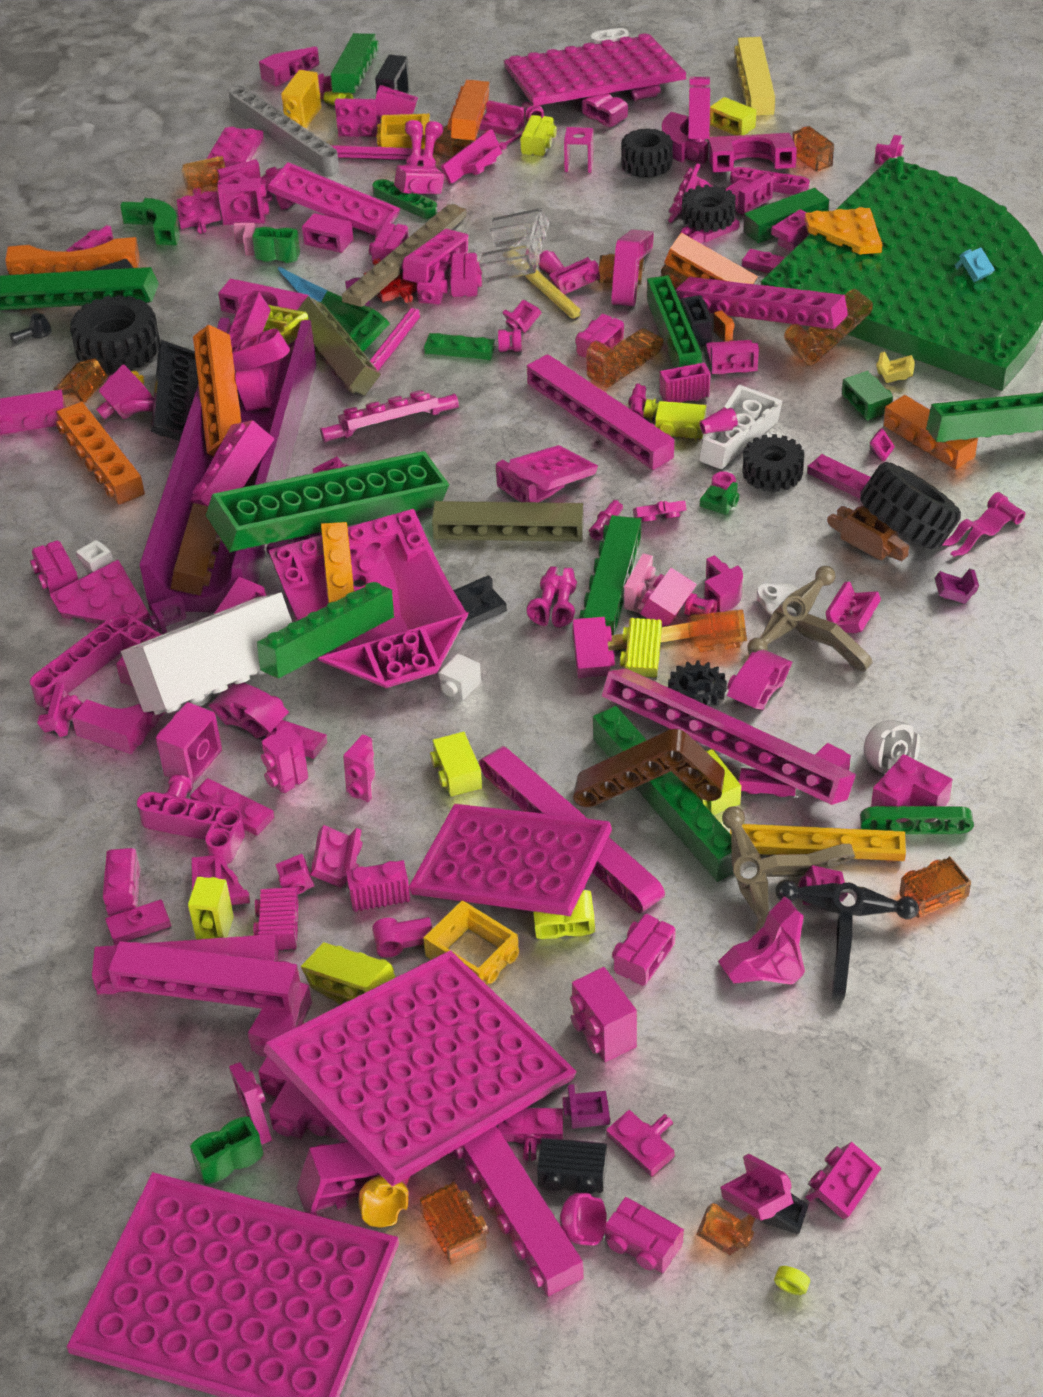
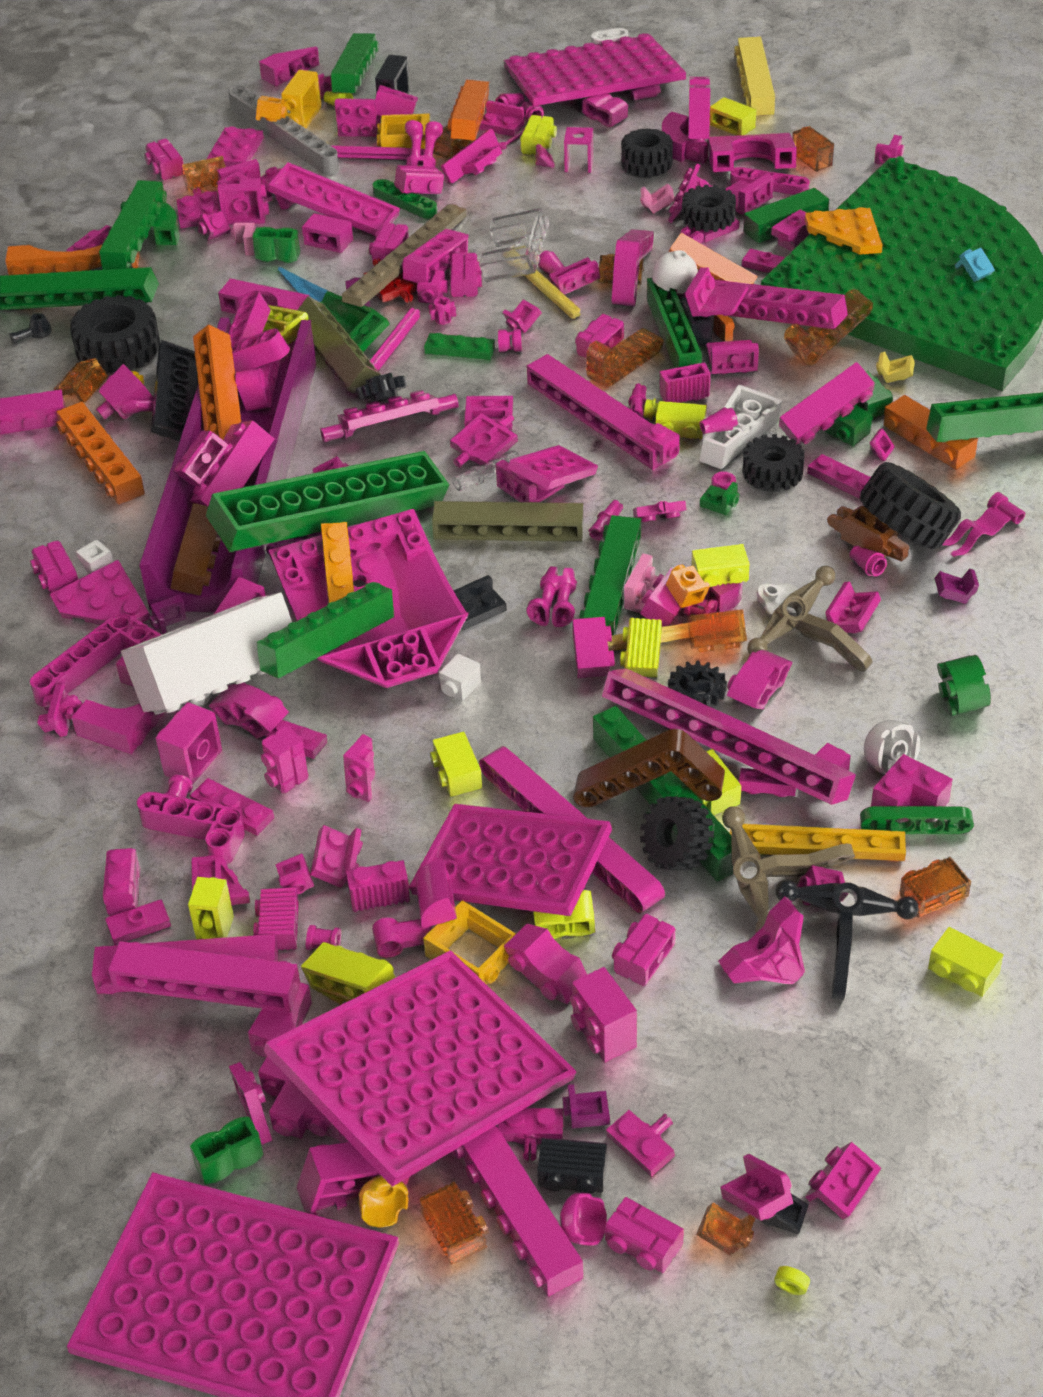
none -> green brick [99,180,167,270]
none -> dark pink brick [144,138,185,180]
none -> dark pink brick [173,431,229,486]
none -> dark pink bracket [198,211,231,241]
none -> light orange brick [256,95,287,122]
none -> dark pink bush [306,925,341,951]
none -> black gear [356,373,408,402]
none -> dark pink brick [416,858,457,929]
none -> dark pink gear [429,297,456,325]
none -> dark pink plate [450,413,518,469]
none -> clear pin [452,451,520,491]
none -> dark pink plate [465,396,513,430]
none -> dark pink cone [495,93,525,106]
none -> dark pink brick [504,924,587,1004]
none -> dark pink slope [535,144,555,168]
none -> bright pink bracket [640,184,674,214]
none -> black tyre [640,796,714,871]
none -> dark pink bracket [641,423,680,464]
none -> white cylinder [652,250,698,293]
none -> light orange brick [666,564,710,608]
none -> dark pink bracket [685,267,748,317]
none -> neon yellow brick [691,544,750,587]
none -> dark pink wedge [779,362,875,445]
none -> green brick [821,405,873,446]
none -> dark pink cone [849,546,887,576]
none -> neon yellow brick [928,927,1004,997]
none -> green brick [937,655,991,716]

